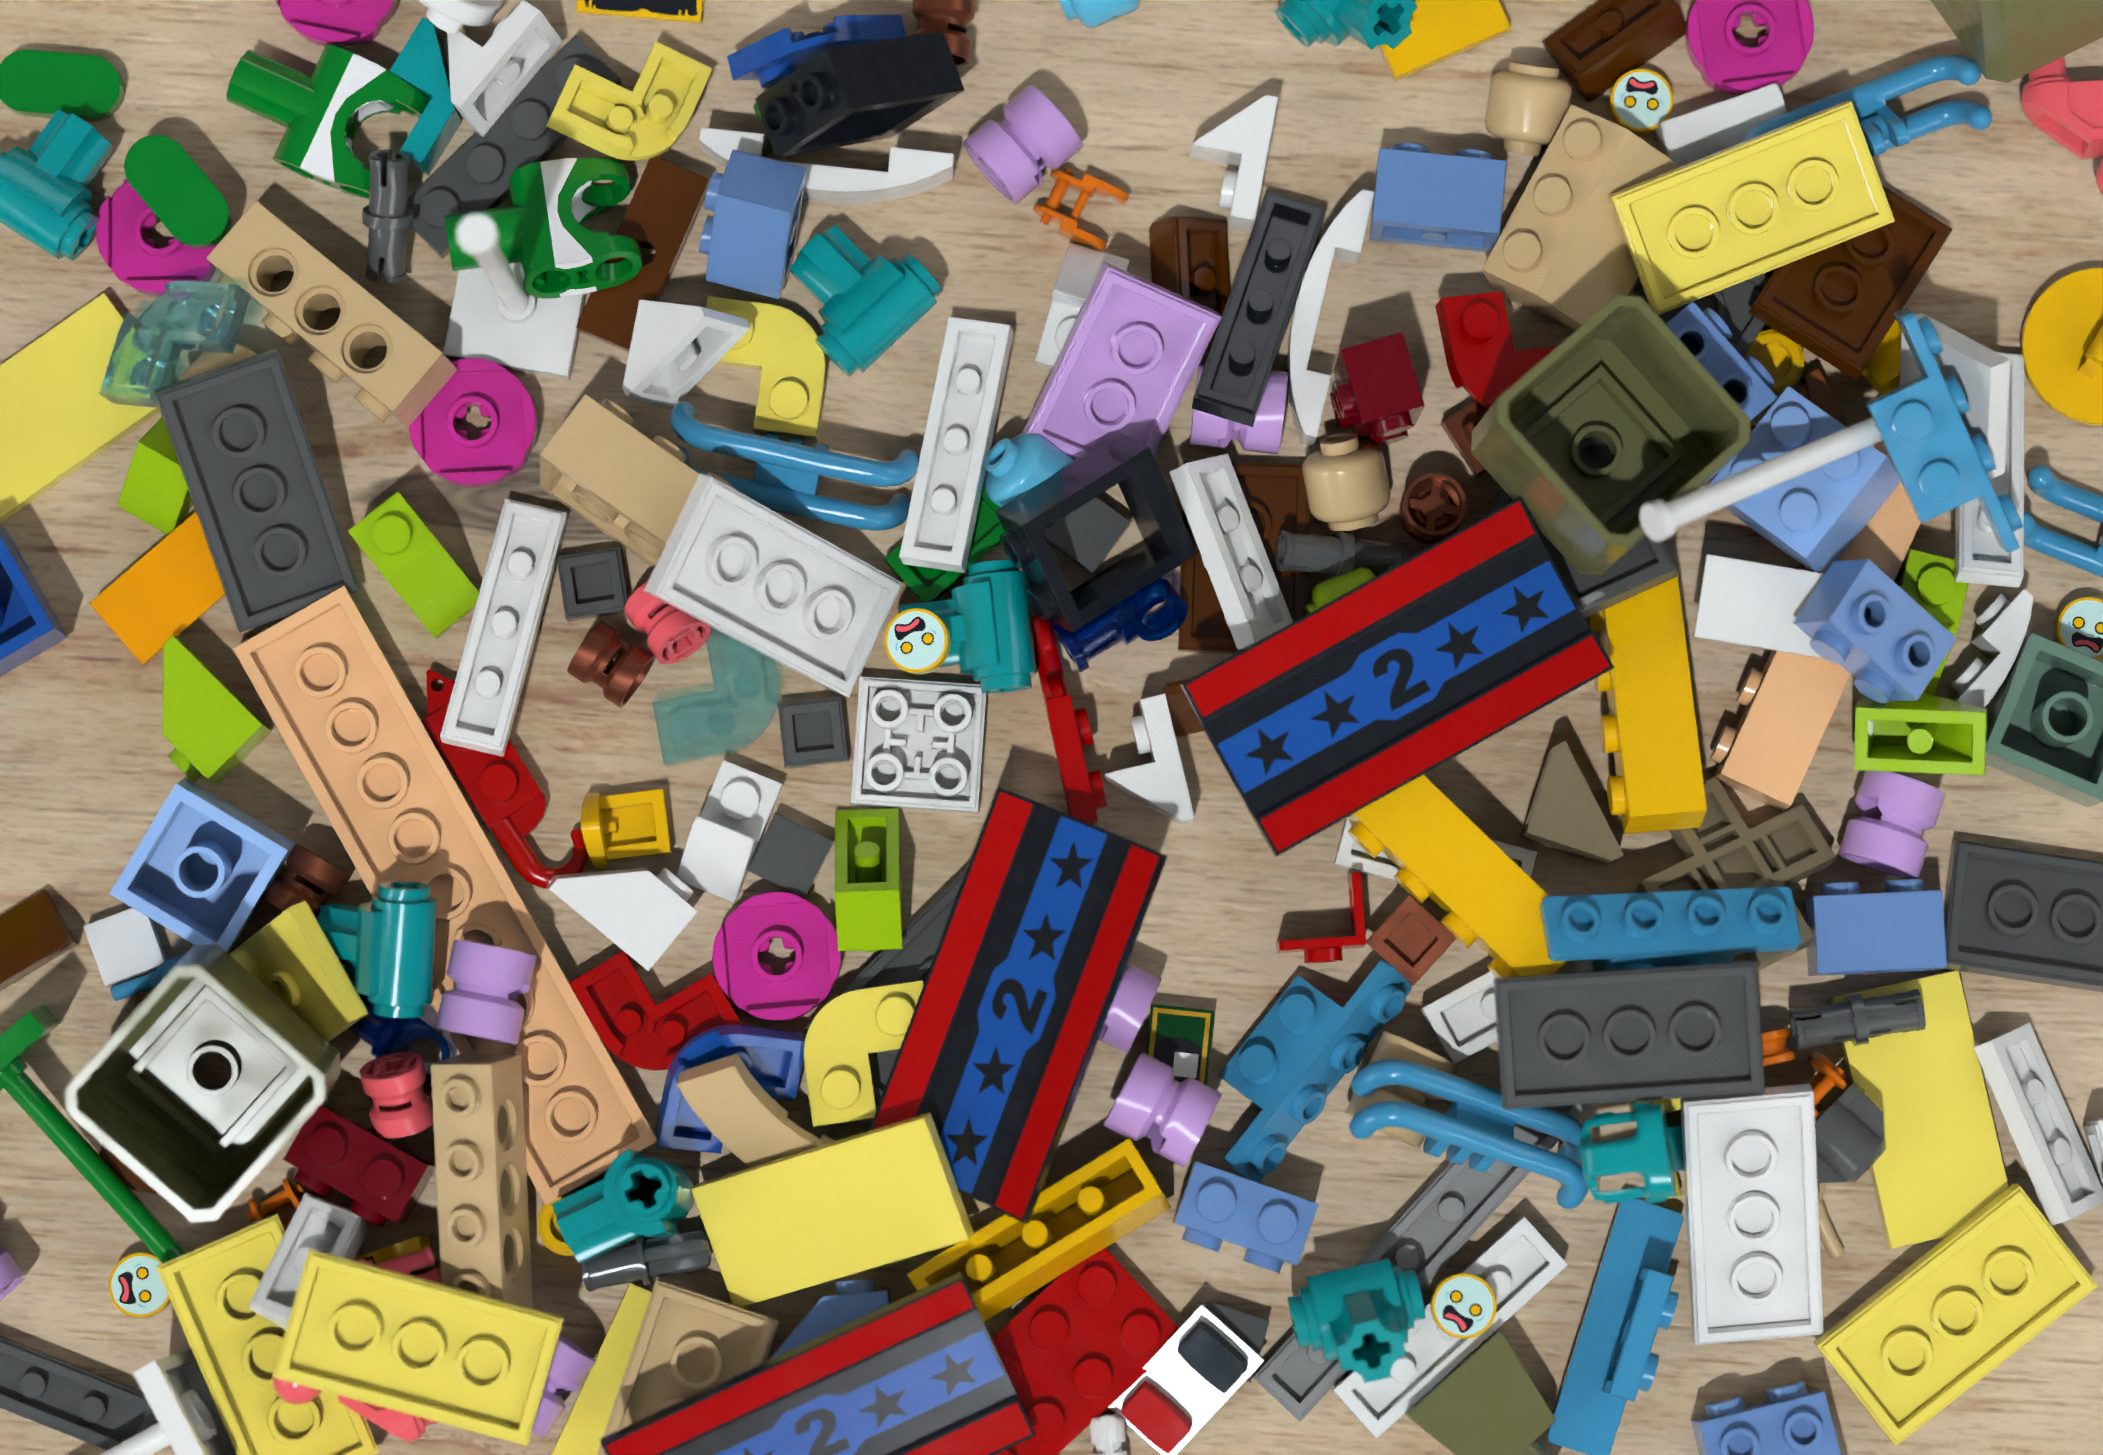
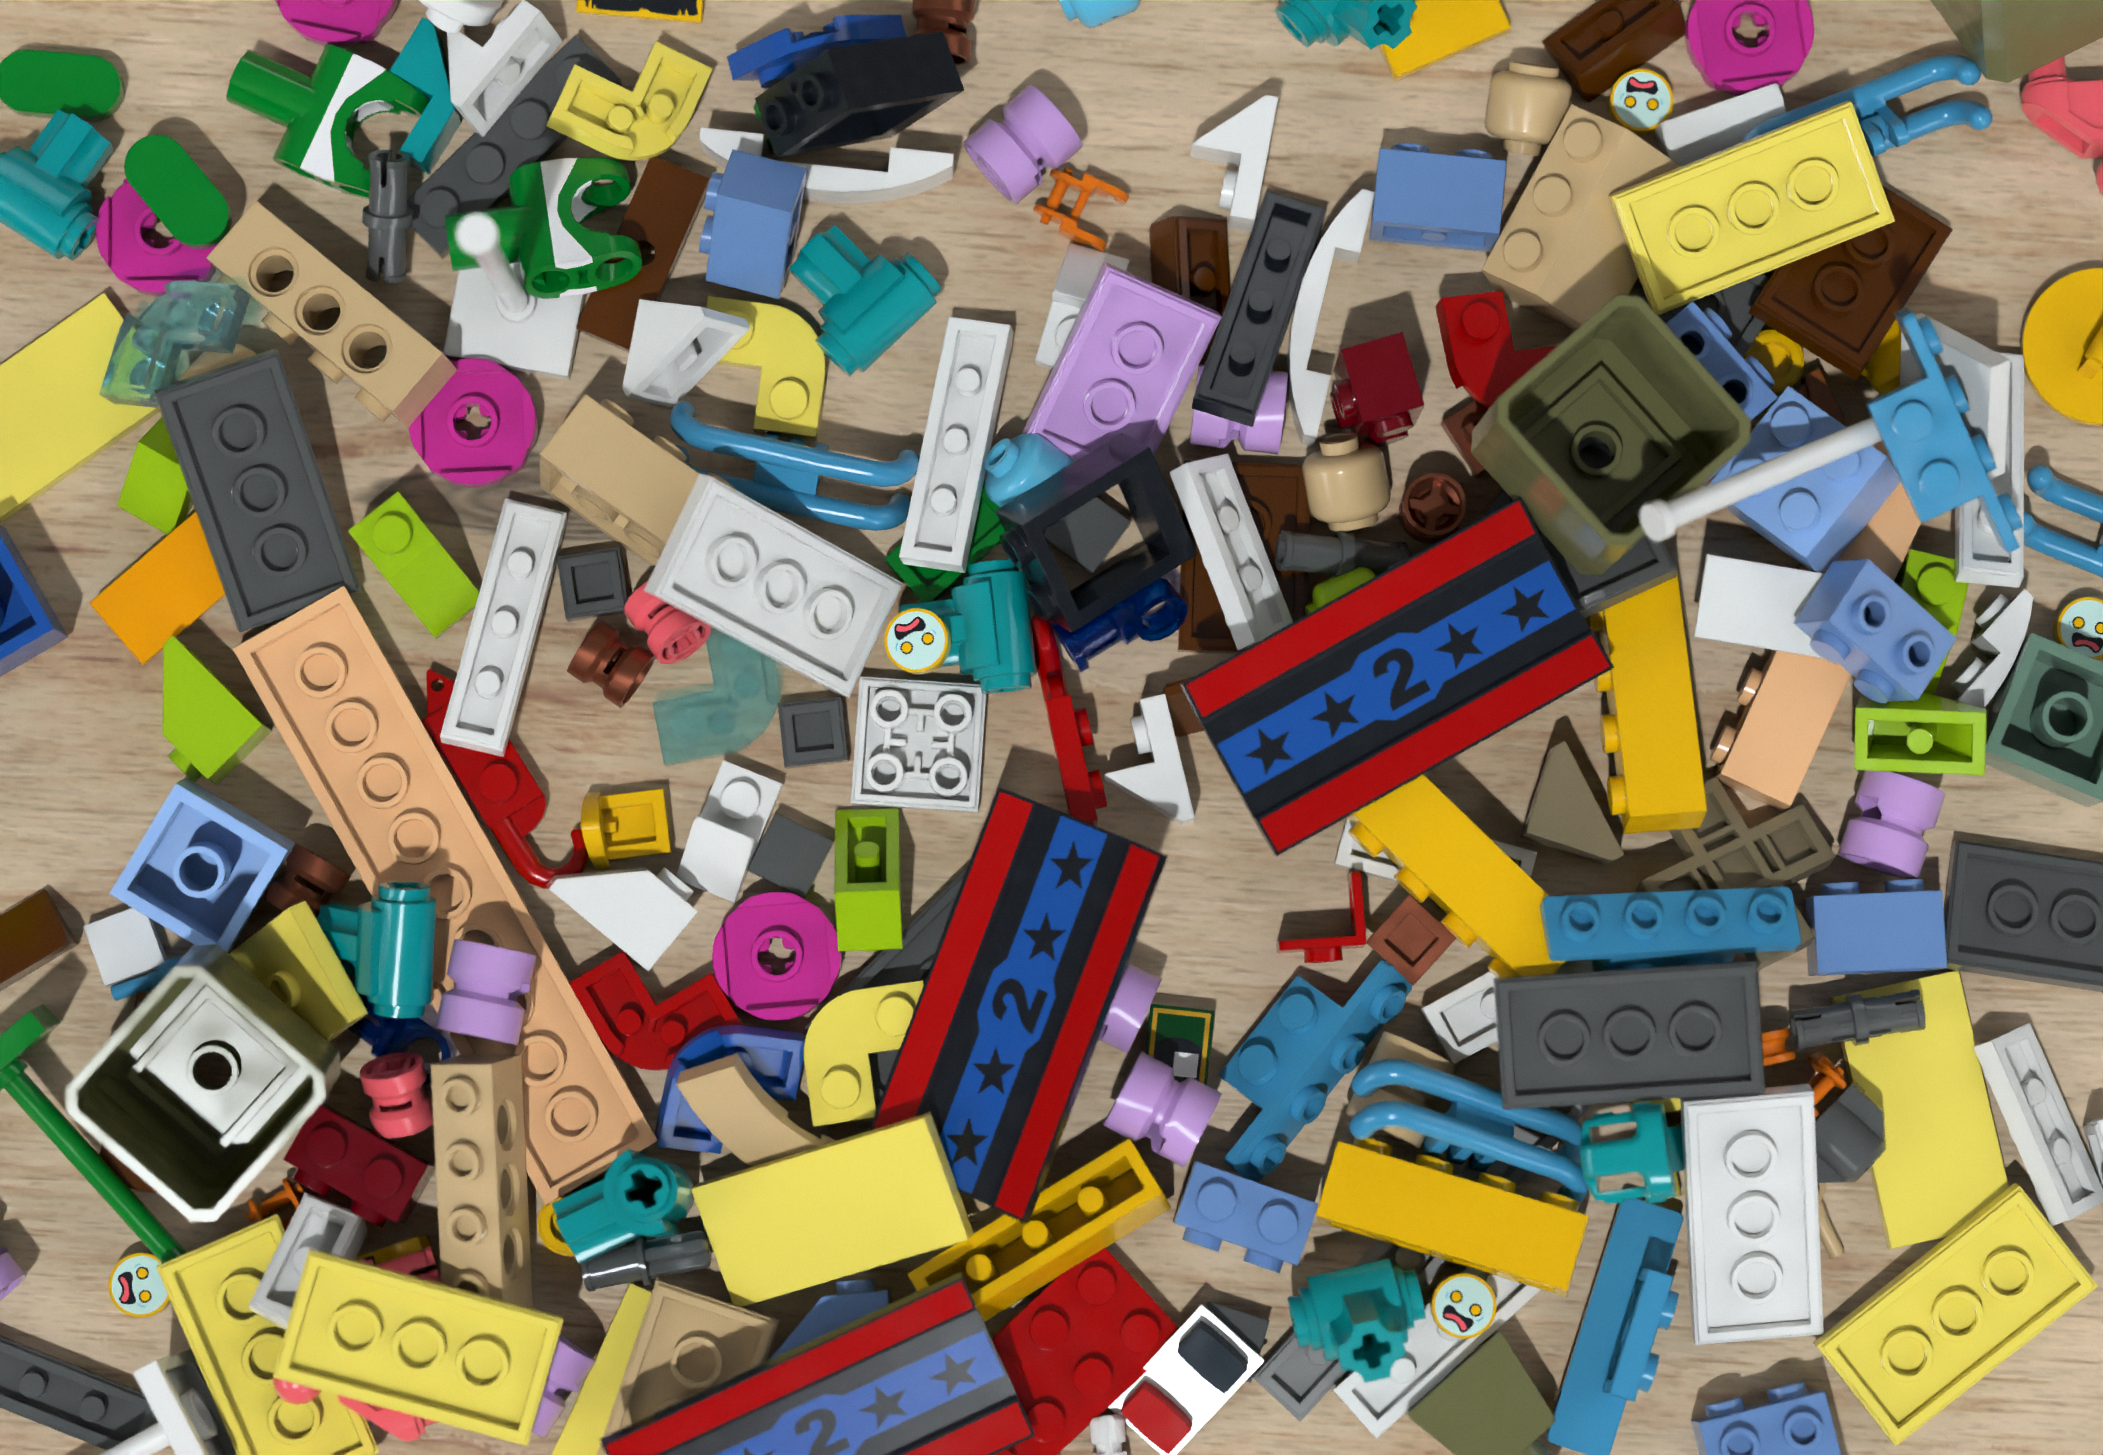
none -> yellow brick [1316,1137,1589,1297]

